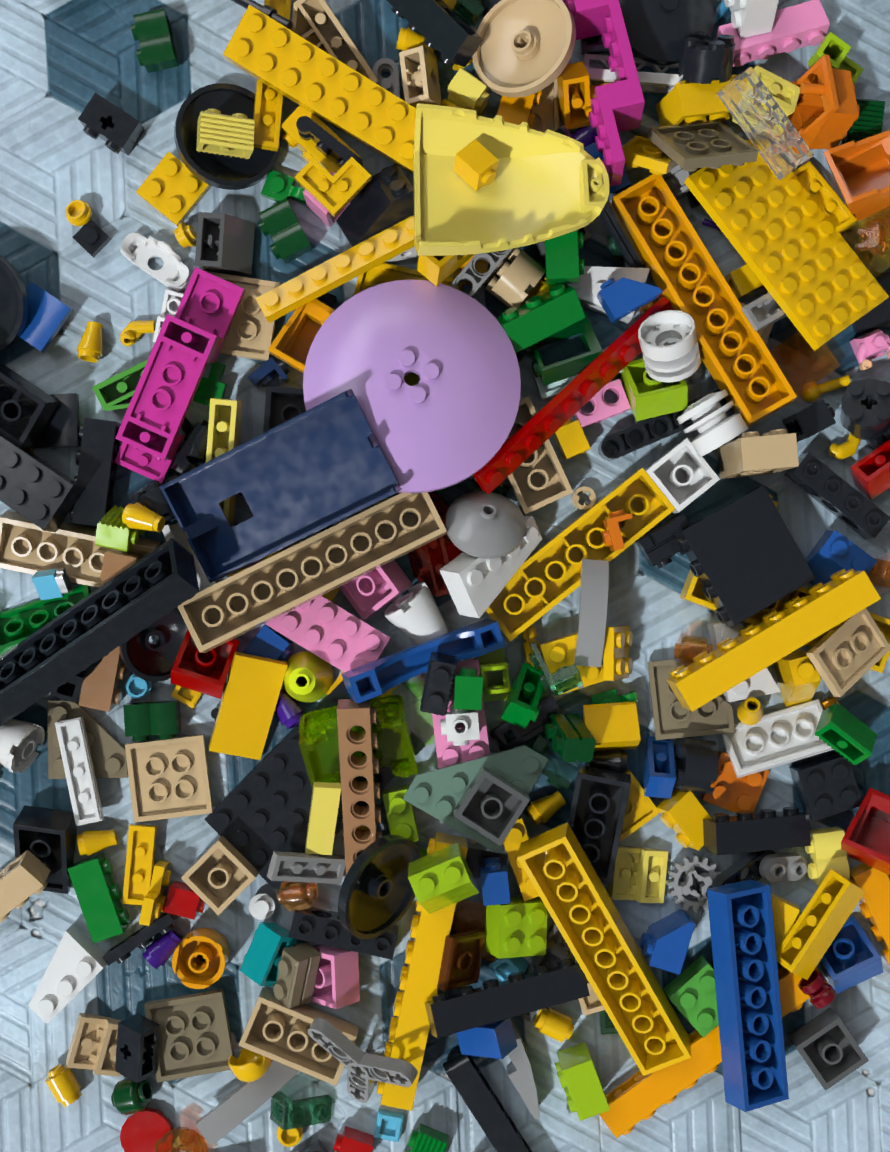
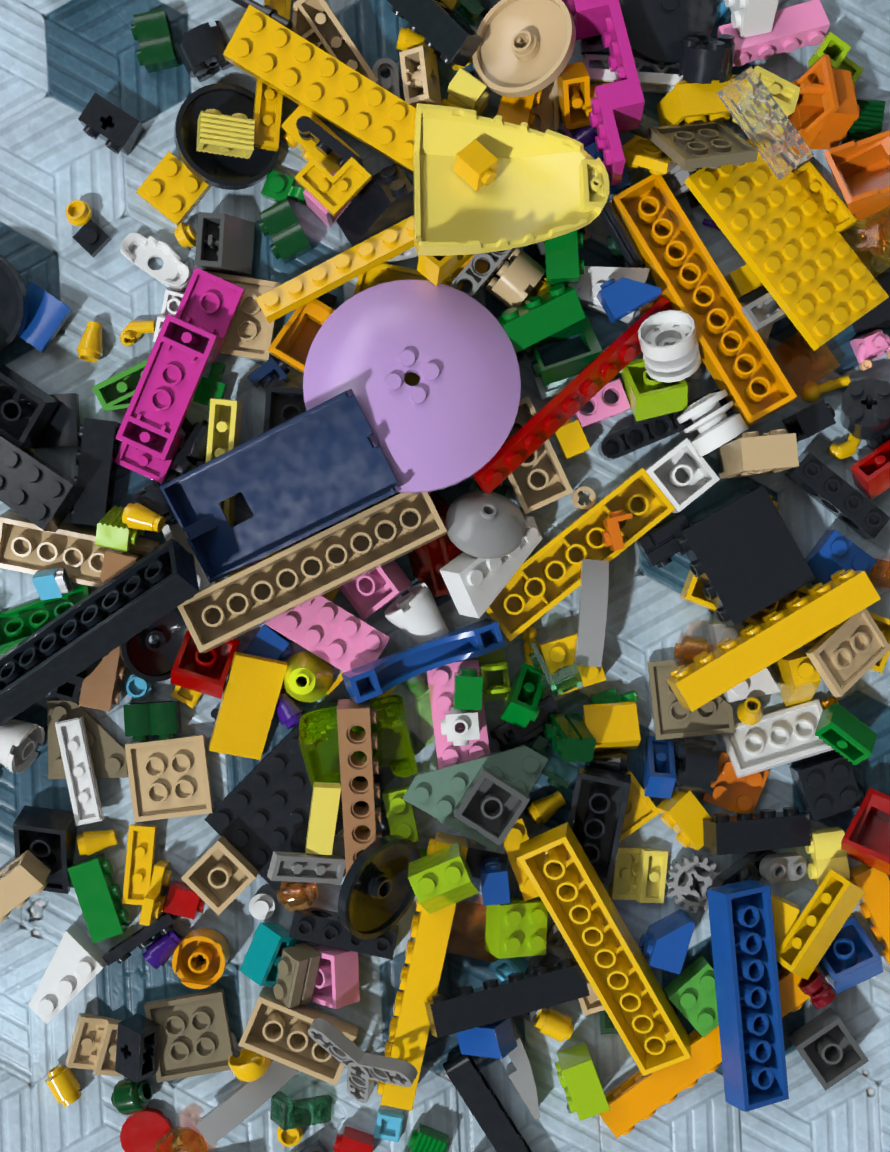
black brick [420,652,457,716] -> none
reddish brown tile [437,929,486,991] -> none
yellow plate [603,625,633,681] -> none
none -> black brick [174,21,233,82]

